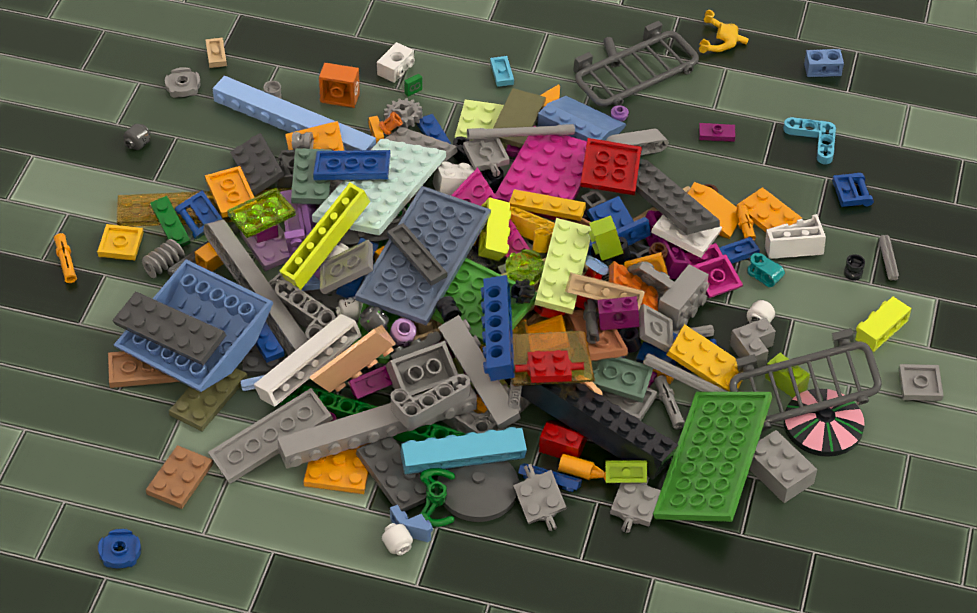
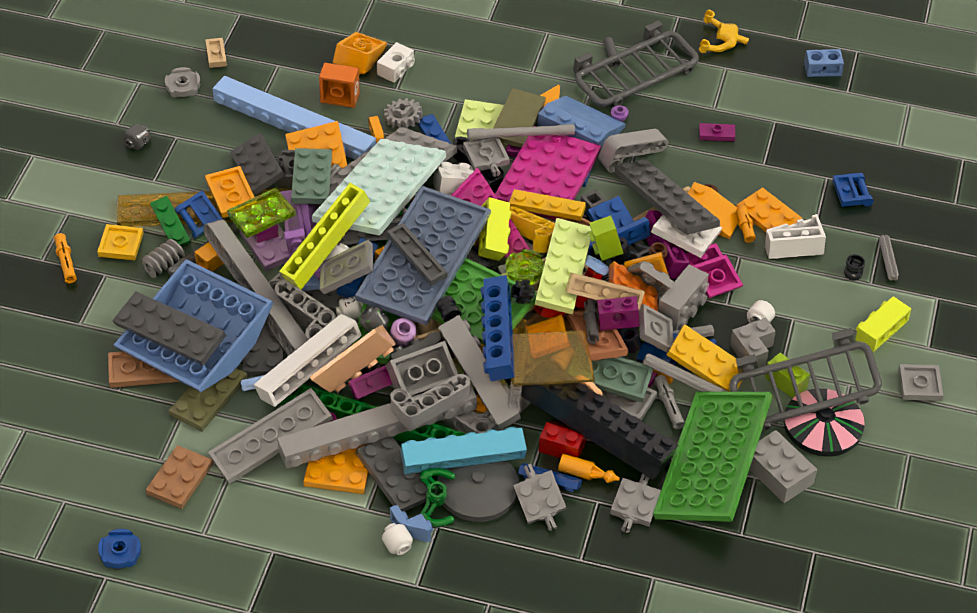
blue plate [255,321,285,363] -> none
light grey wheel [263,81,282,99] -> none
light grey wheel [292,132,314,150] -> none
blue plate [313,150,391,180] -> none
orange bush [379,112,403,135] -> none
green tile [404,74,422,97] -> none
medium azure plate [490,56,514,87] -> none
red plate [515,350,584,383] -> none
red plate [580,138,642,196] -> none
lime plate [606,460,647,483] -> none
blue plate [719,237,760,264] -> none
teal piece [747,253,785,287] -> none
medium azure beam [783,117,836,164] -> none
none -> light orange slope [333,32,387,74]

